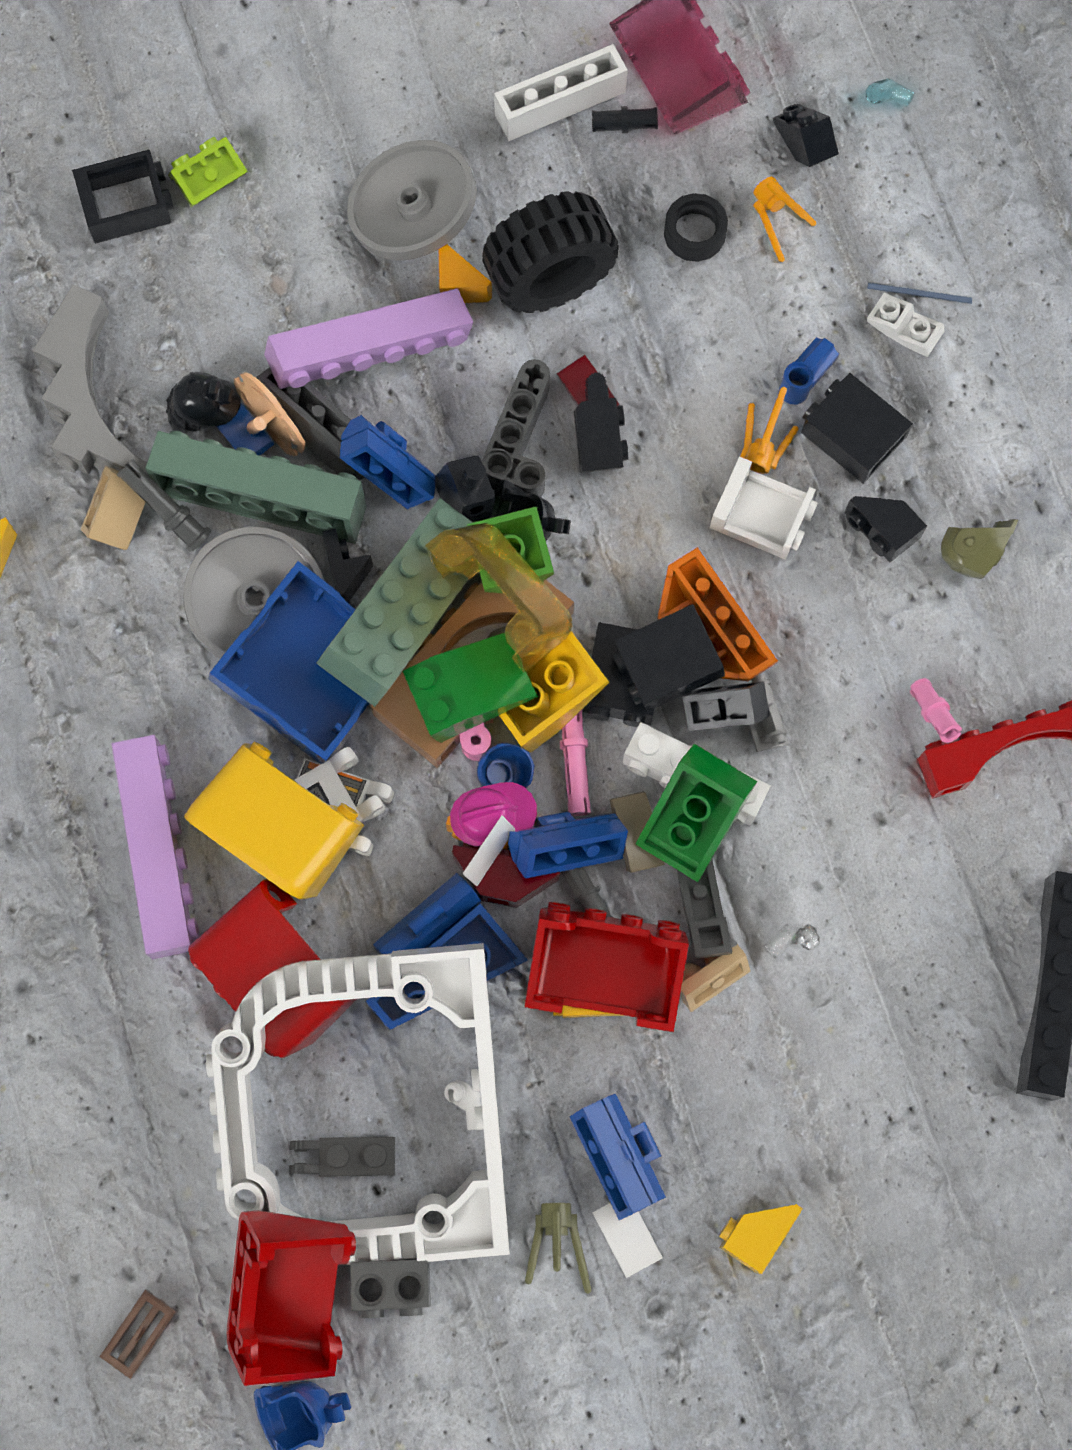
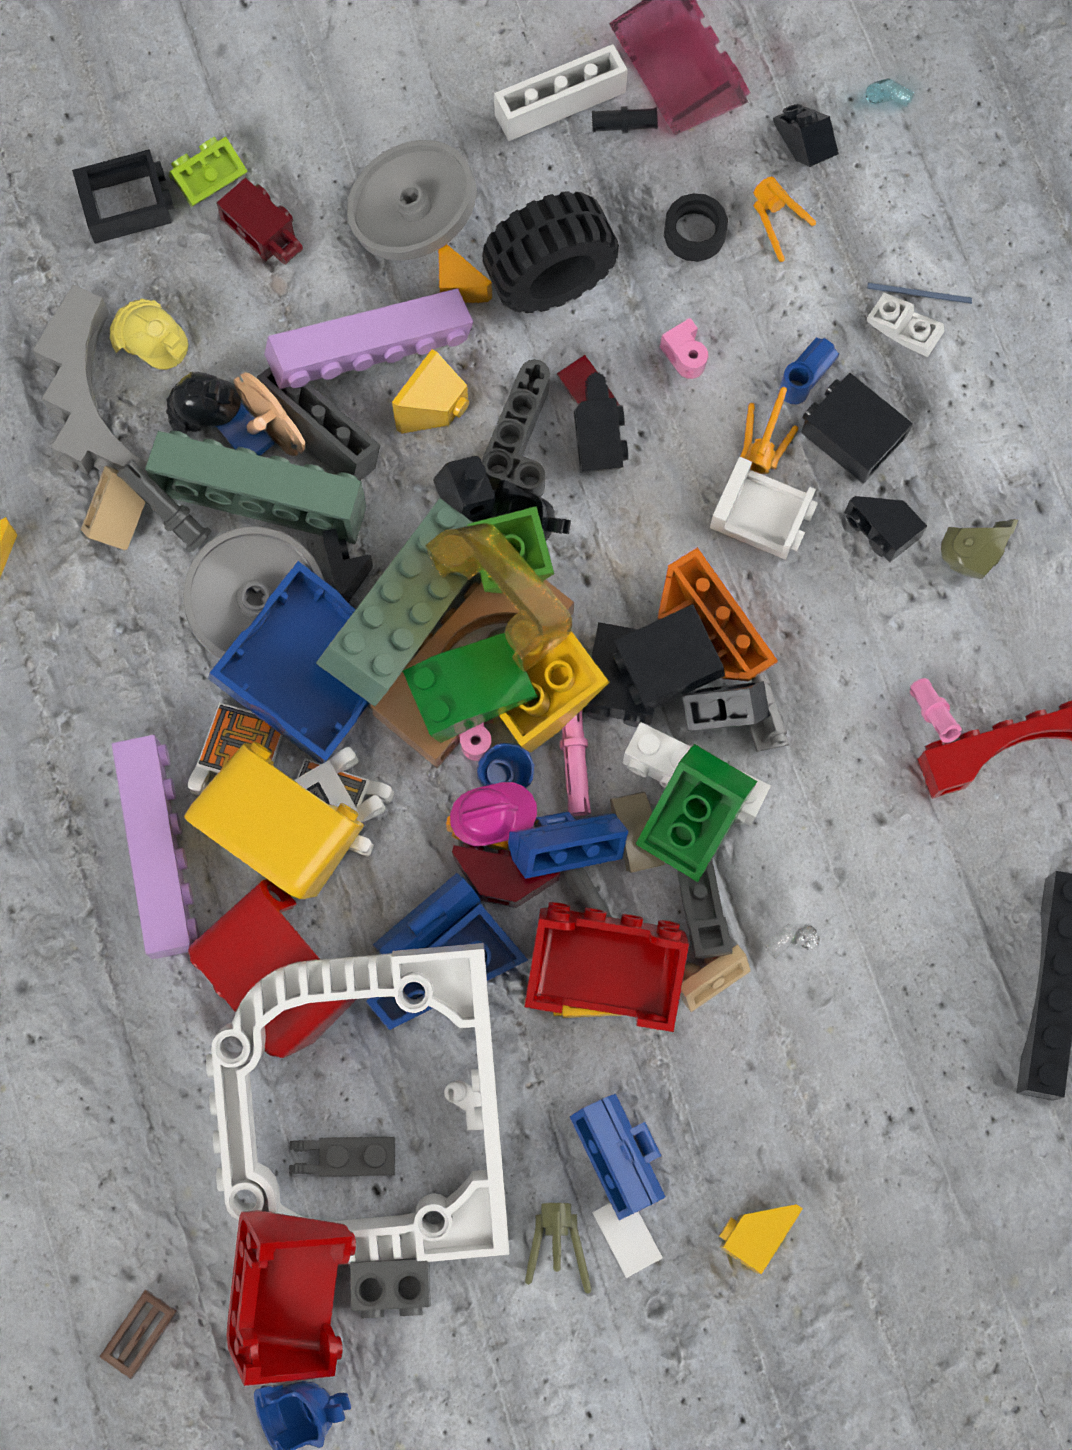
blue piece [340,415,436,510] -> none
white sticker [463,815,515,886] -> none
none -> light yellow helmet [110,299,188,370]
none -> flag [188,702,283,796]
none -> dark red brick [216,177,303,265]
none -> yellow slope [392,349,469,434]
none -> bright pink leg [660,318,708,379]

